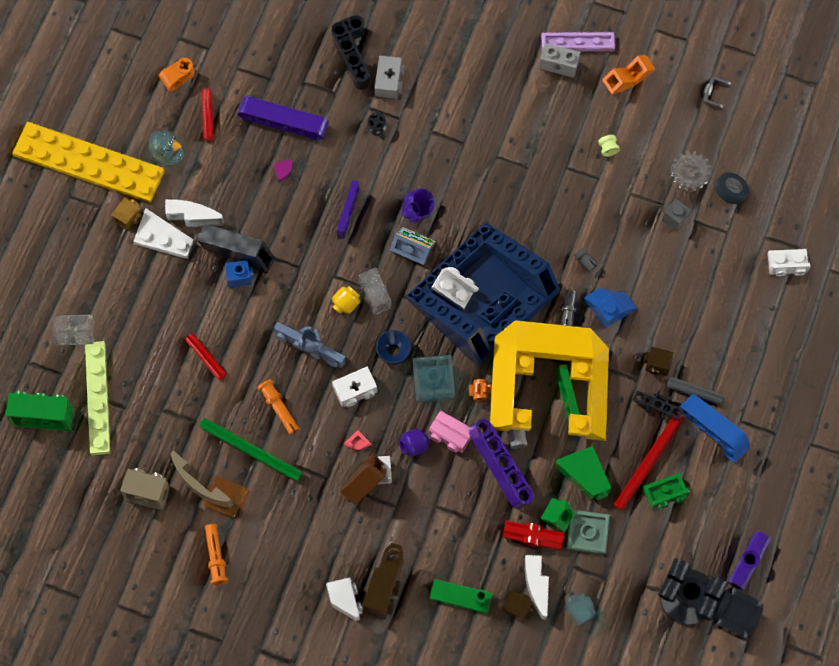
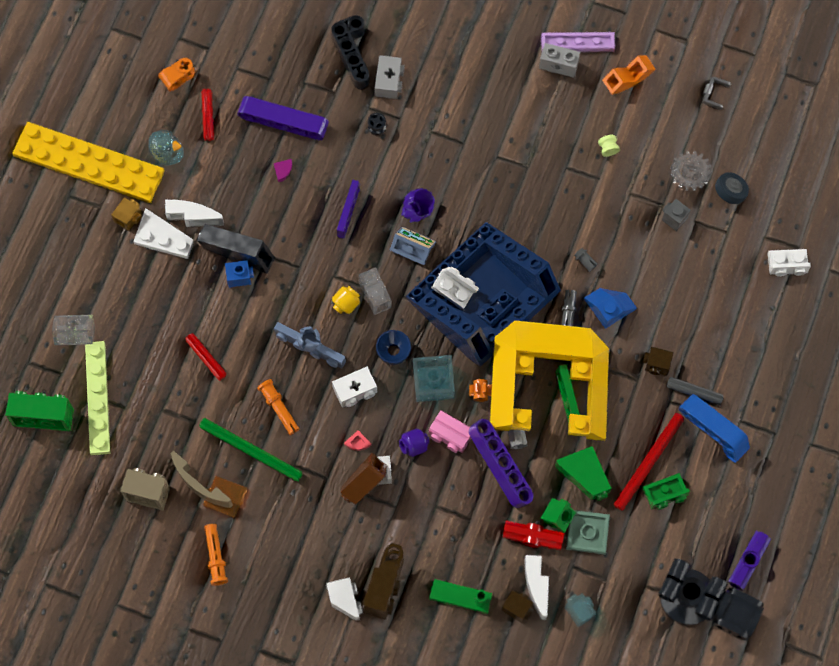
black piece [633,390,684,420] -> none

